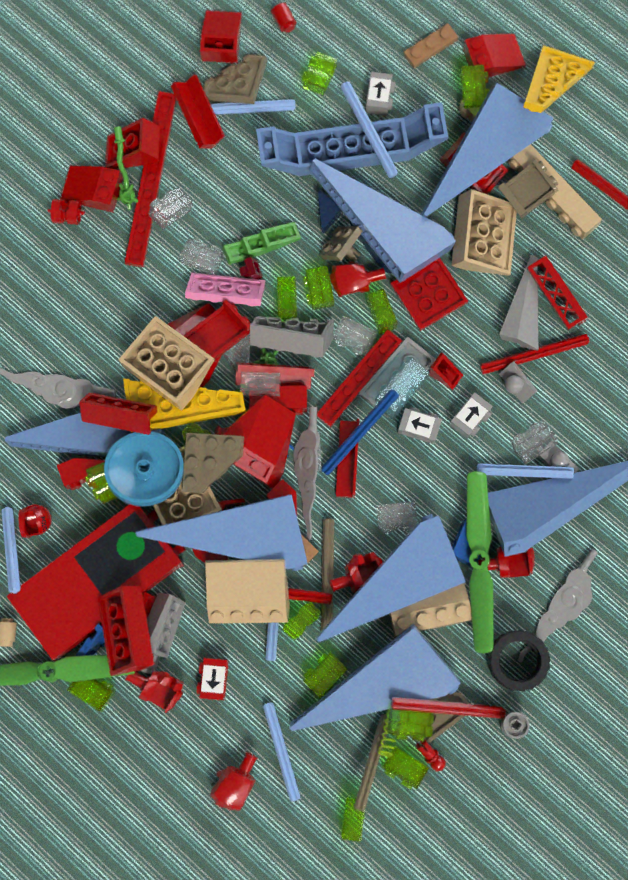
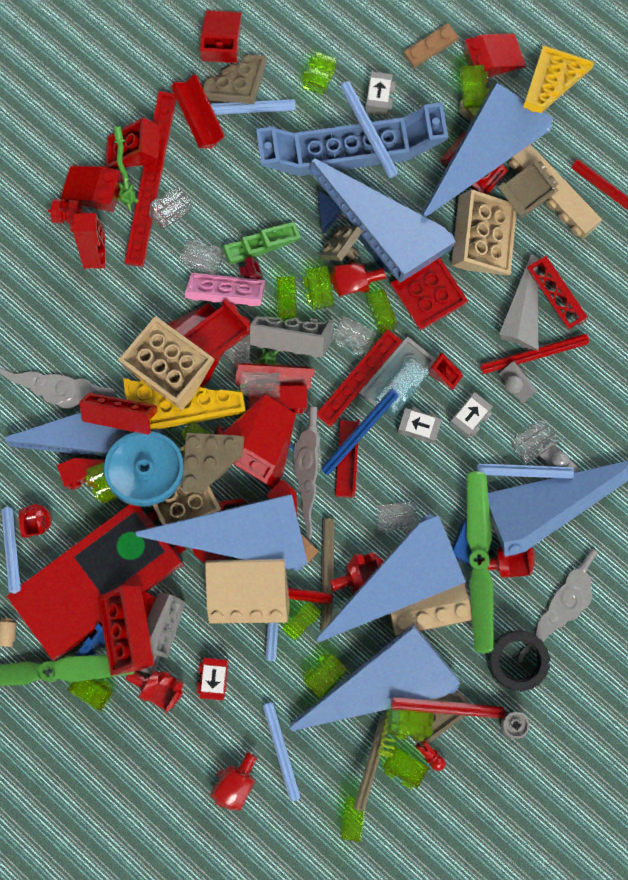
red brick [271,3,297,33] -> none
none -> red wedge [70,213,106,269]

